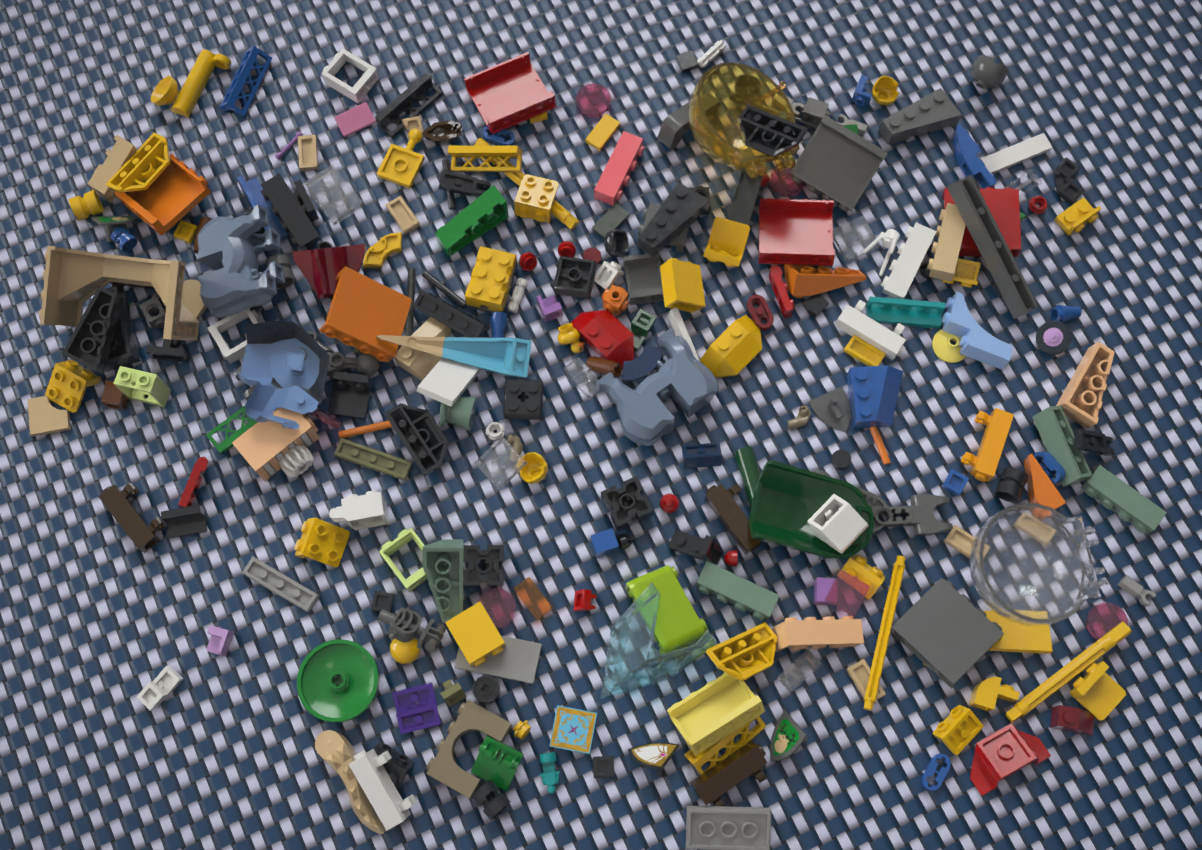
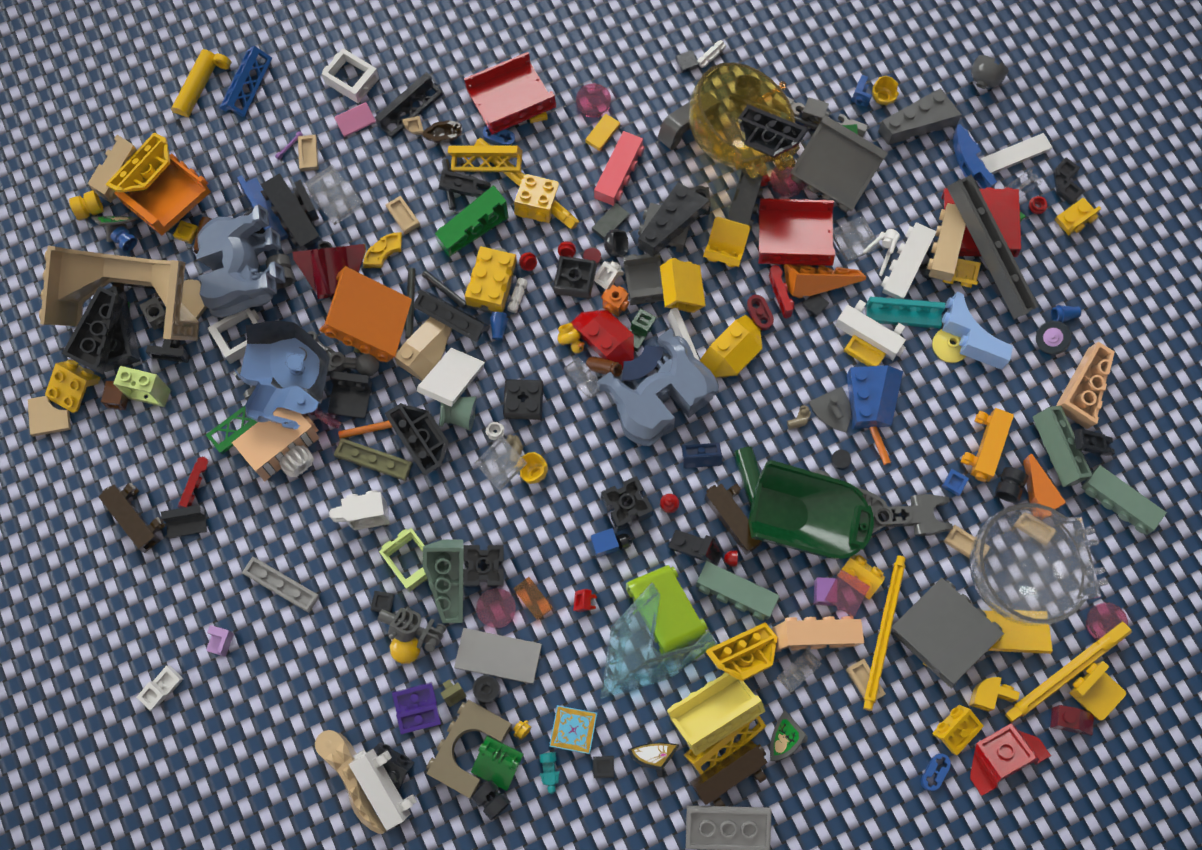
yellow piece [151,76,179,106] -> none
yellow bracket [294,518,350,567] -> none
green dish [297,639,380,723] -> none
medium azure plate [376,335,532,379] -> none
yellow plate [377,129,425,189] -> none
yellow brick [445,602,506,667] -> none
medium lavender panel [537,295,563,322] -> none
white slope [807,494,868,554] -> none
blue beam [1033,451,1066,483] -> none
light grey bar [1118,575,1156,606] -> none

